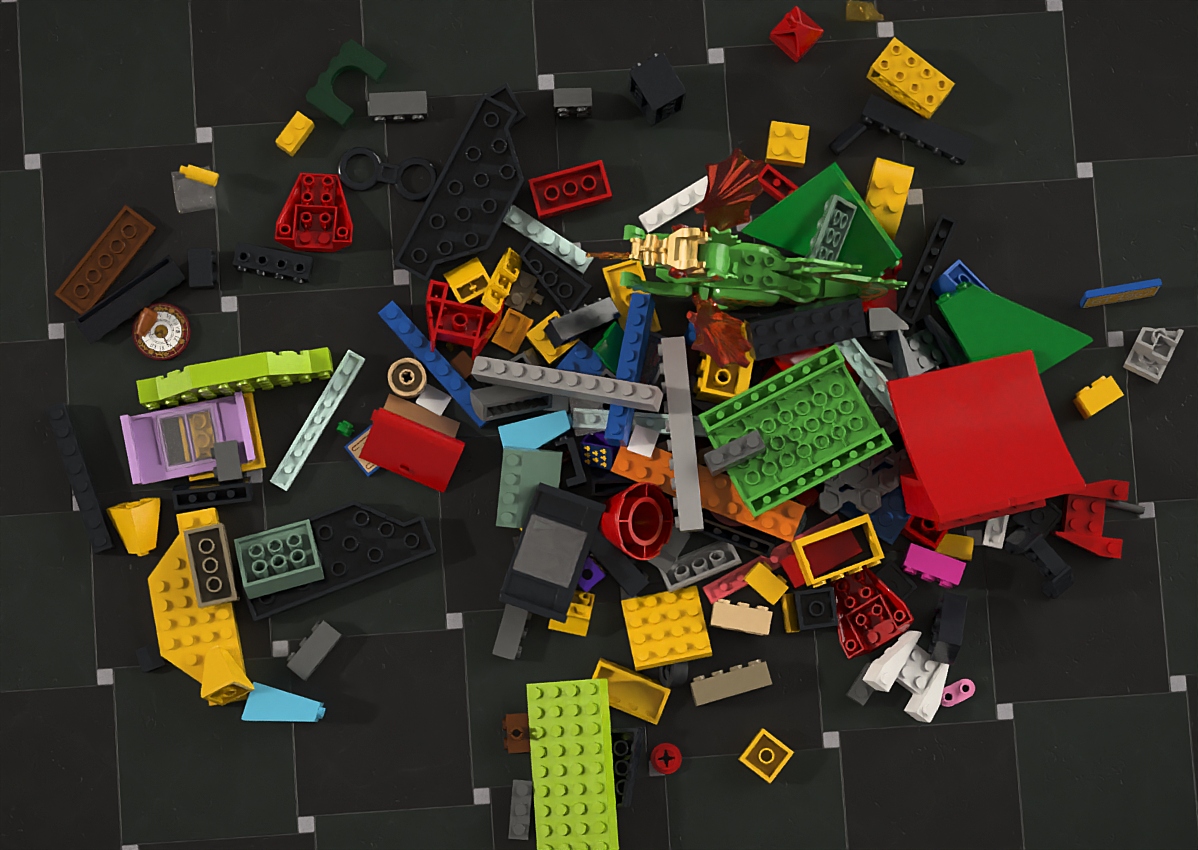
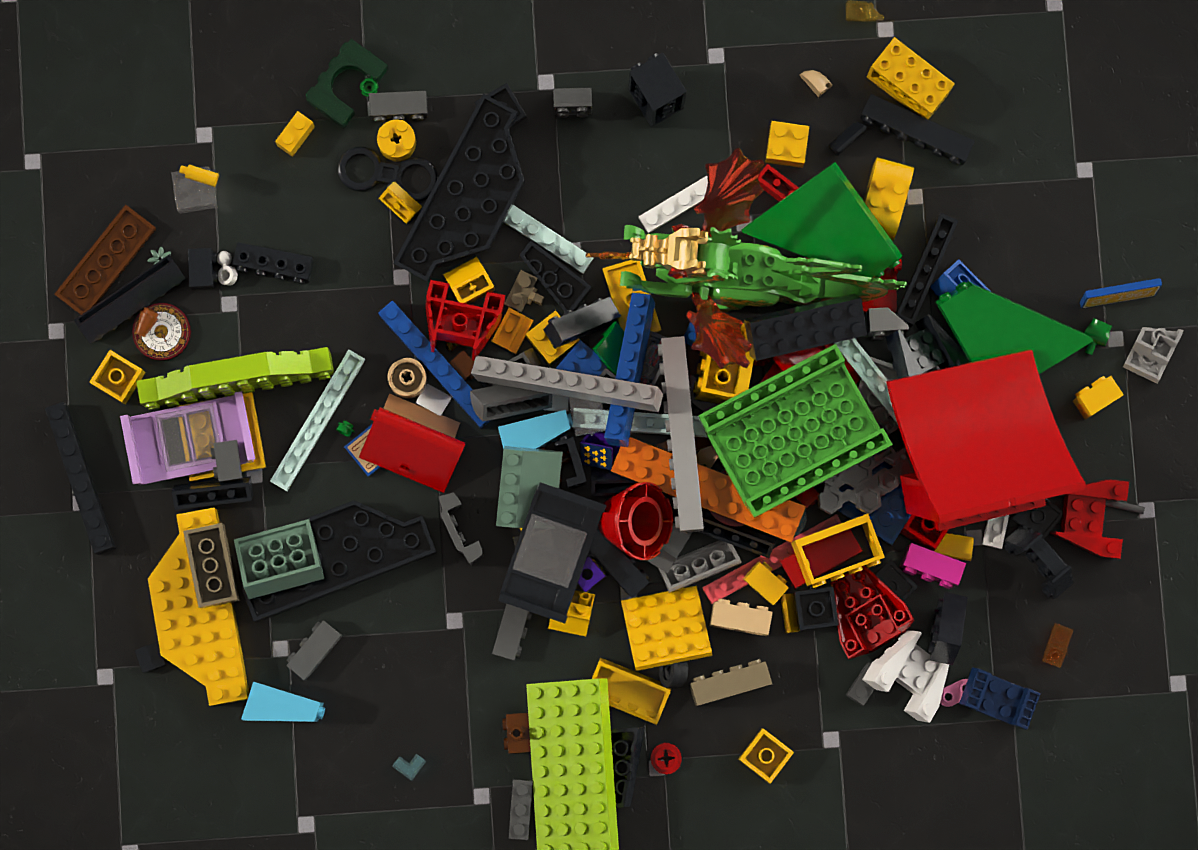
yellow slope [106,498,161,556] -> none
yellow slope [201,646,255,706] -> none
red wedge [275,173,353,252] -> none
yellow slope [481,247,523,314] -> none
red brick [528,160,612,220] -> none
white sticker [627,425,659,457] -> none
dark grey brick [704,430,766,477] -> none
red piece [769,6,824,63] -> none
sand green slope [803,194,857,268] -> none
none -> yellow brick [89,350,146,405]
none -> sand green plant [147,247,171,264]
none -> white plate [217,251,238,286]
none -> green plate [360,78,379,97]
none -> yellow brick [377,120,416,162]
none -> yellow slope [379,182,422,224]
none -> clear light blue piece [392,754,427,781]
none -> dark grey plate [439,493,484,566]
none -> tan brick [800,70,833,97]
none -> dark blue plate [959,667,1041,730]
none -> clear orange slope [1042,623,1074,668]
none -> green piece [1085,318,1112,355]

